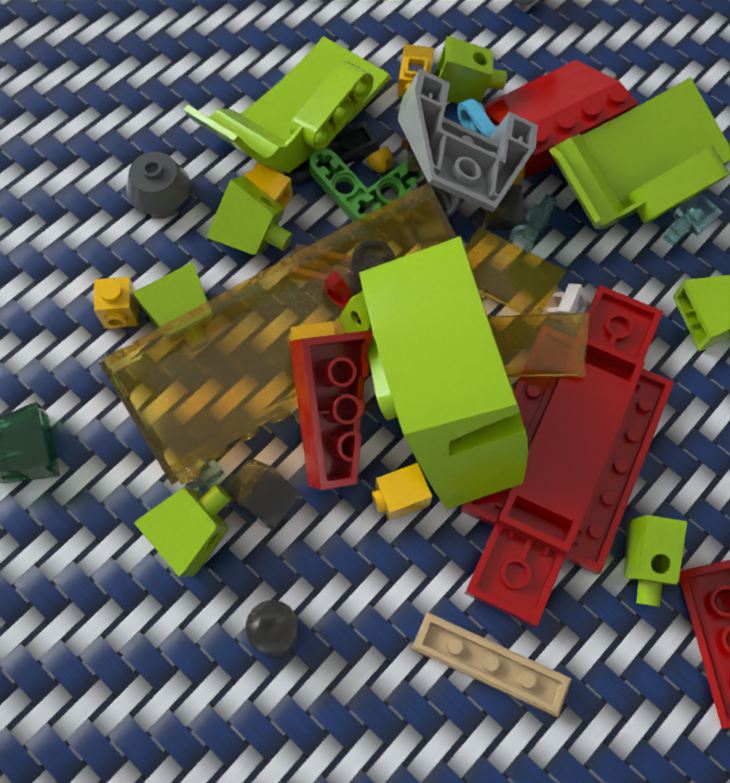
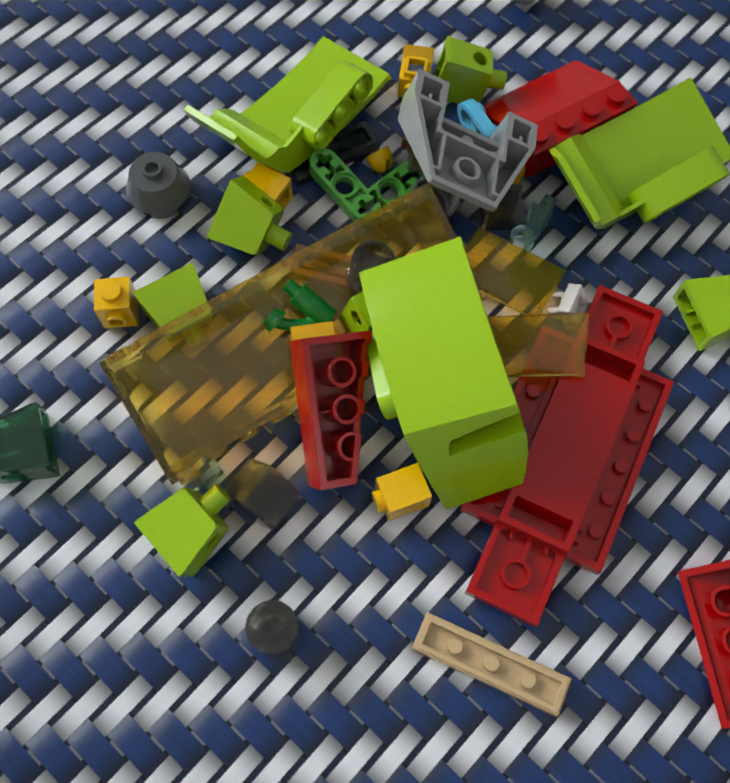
red tile [323,271,353,311] -> none
lime torso [624,515,687,607] -> none
clear light blue plate [663,193,723,246] -> none
none -> green plant [262,278,337,332]

